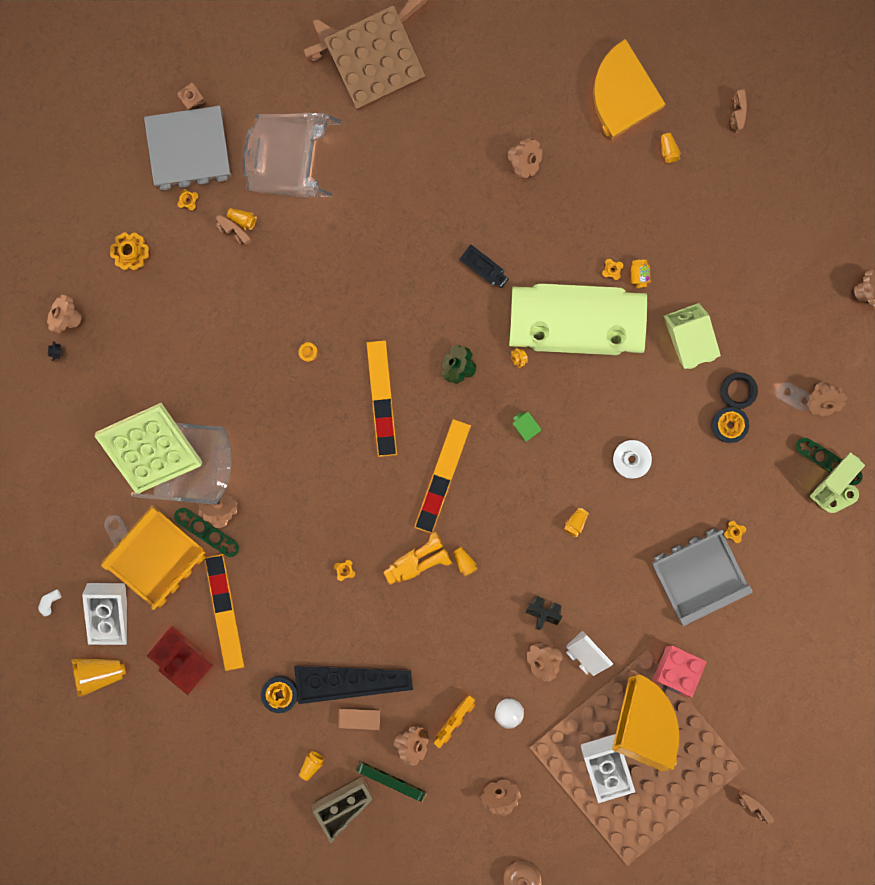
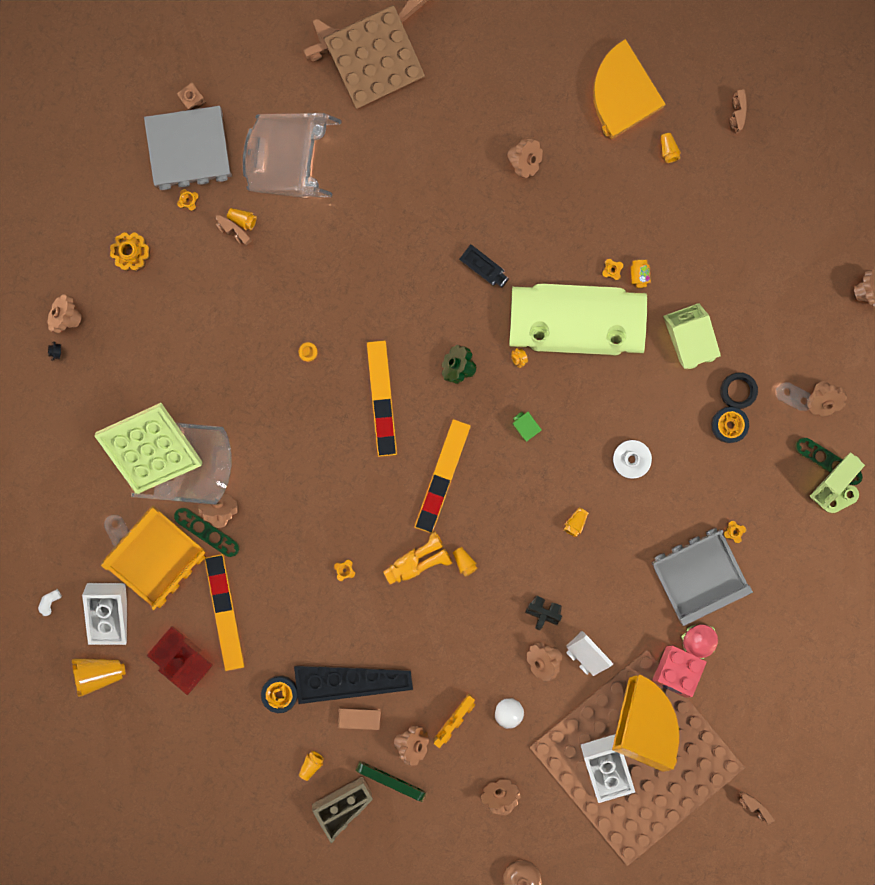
none -> coral hair [682,624,718,659]

